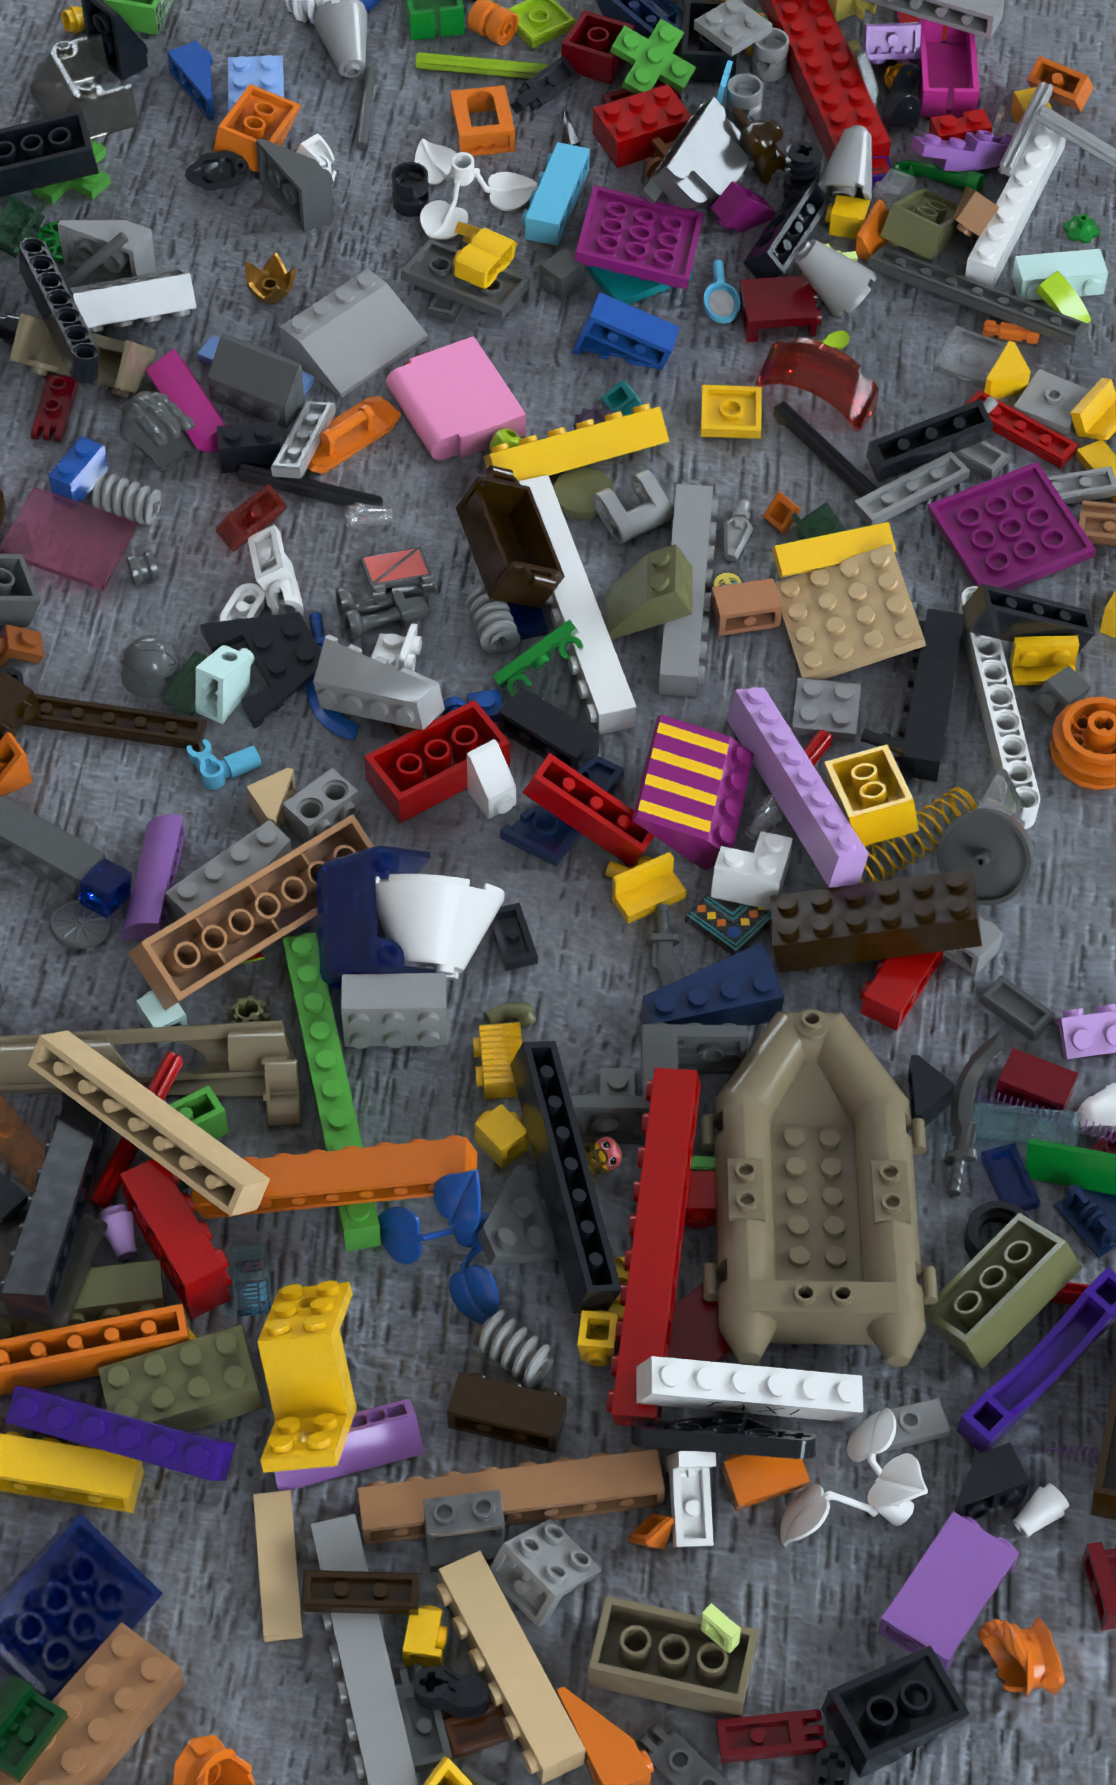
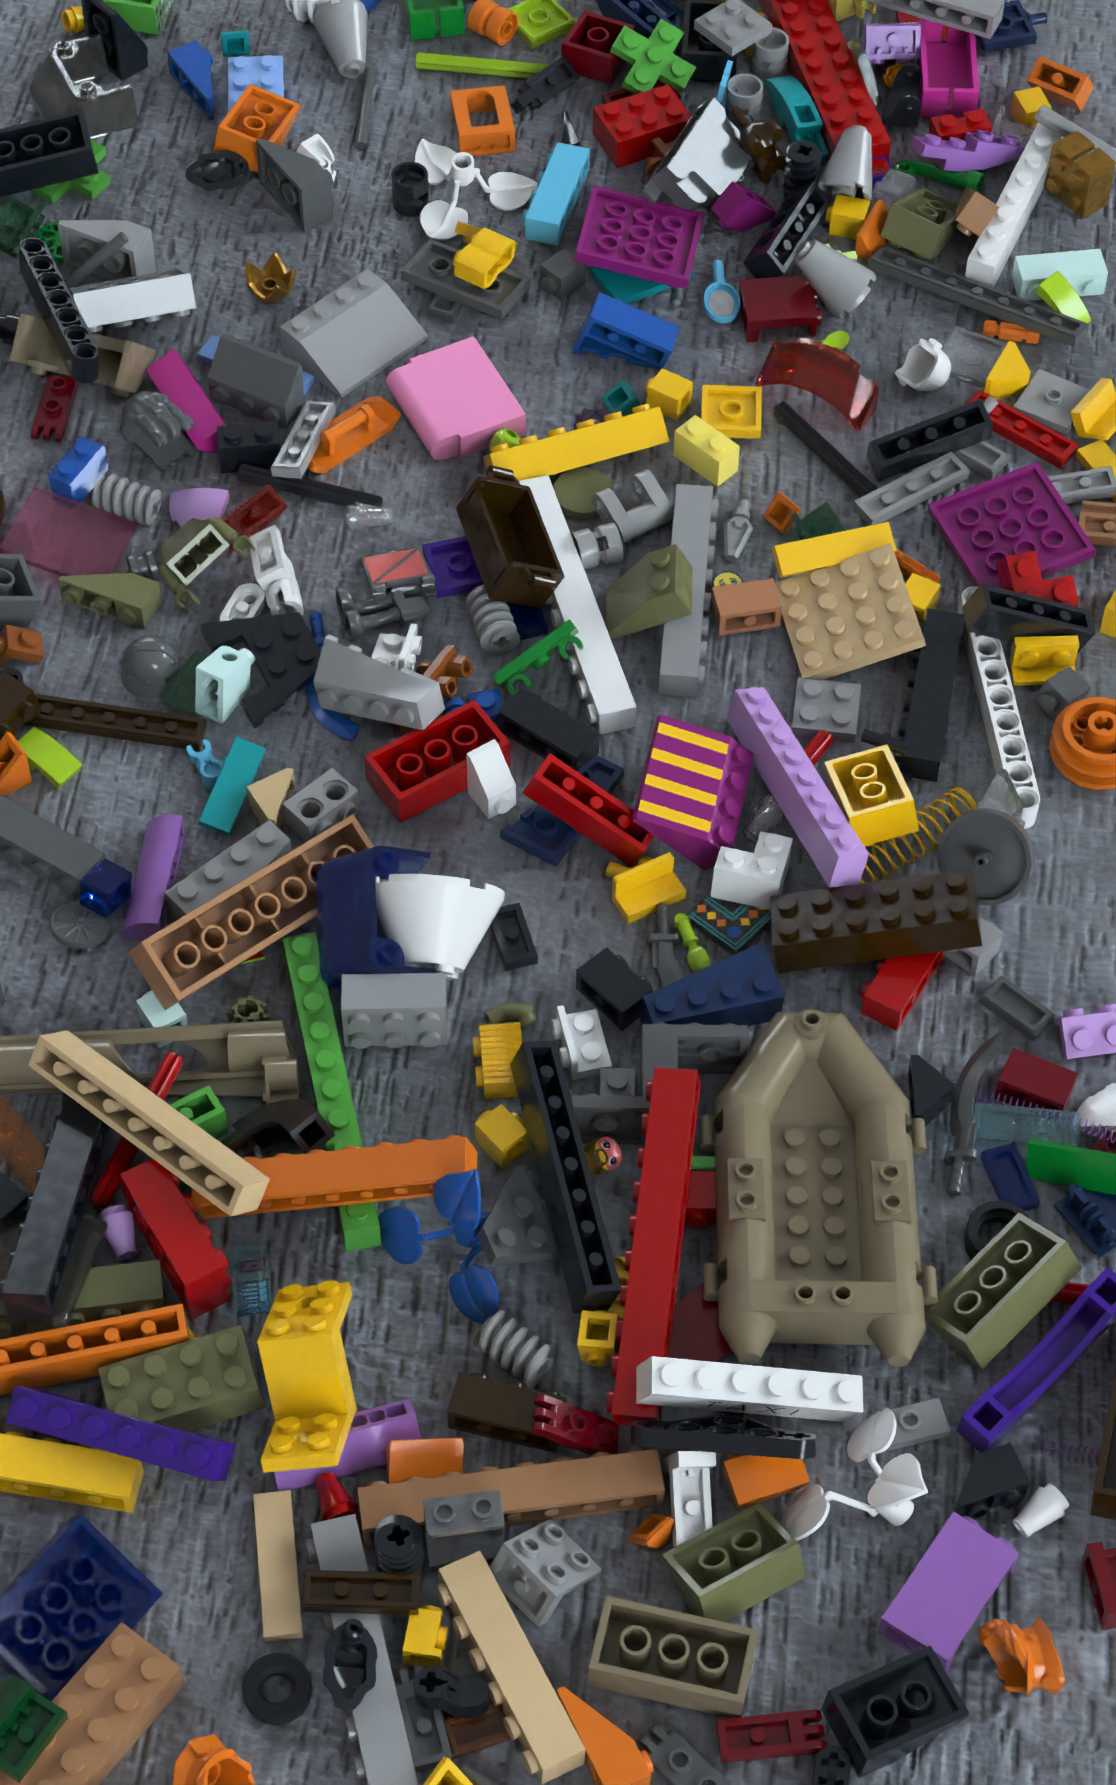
yellowish green tile [700,1603,741,1653] -> none
light grey axle [999,82,1053,176] -> none
green plant [1063,214,1100,243] -> none
none -> lime slope [17,727,83,789]
none -> olive slope [58,573,162,629]
none -> olive torso [158,517,256,613]
none -> lavender brick [169,488,230,528]
none -> teal tile [198,736,266,837]
none -> teal slope [221,30,250,56]
none -> black arch [221,1099,335,1158]
none -> black tyre [242,1653,313,1726]
none -> red cone [314,1472,358,1521]
none -> black arm [323,1619,378,1712]
none -> black piece [374,1515,425,1578]
none -> orange slope [385,1438,464,1484]
none -> dark orange hips [416,645,473,699]
none -> dark purple plate [422,536,484,598]
none -> dark red hinge [531,1394,619,1455]
none -> white bracket [551,1005,612,1080]
none -> light grey wheel [571,522,623,570]
none -> black brick [576,947,653,1031]
none -> yellow brick [644,368,693,421]
none -> olive slope [662,1502,806,1622]
none -> light yellow brick [673,415,740,487]
none -> lime piece [674,912,711,972]
none -> teal slope [765,75,829,162]
none -> white cap [895,338,951,392]
none -> orange axle [895,548,940,583]
none -> yellow brick [905,573,941,622]
none -> dark blue plate [975,0,1048,52]
none -> red brick [996,550,1080,607]
none -> pearl gold piece [1045,130,1116,219]

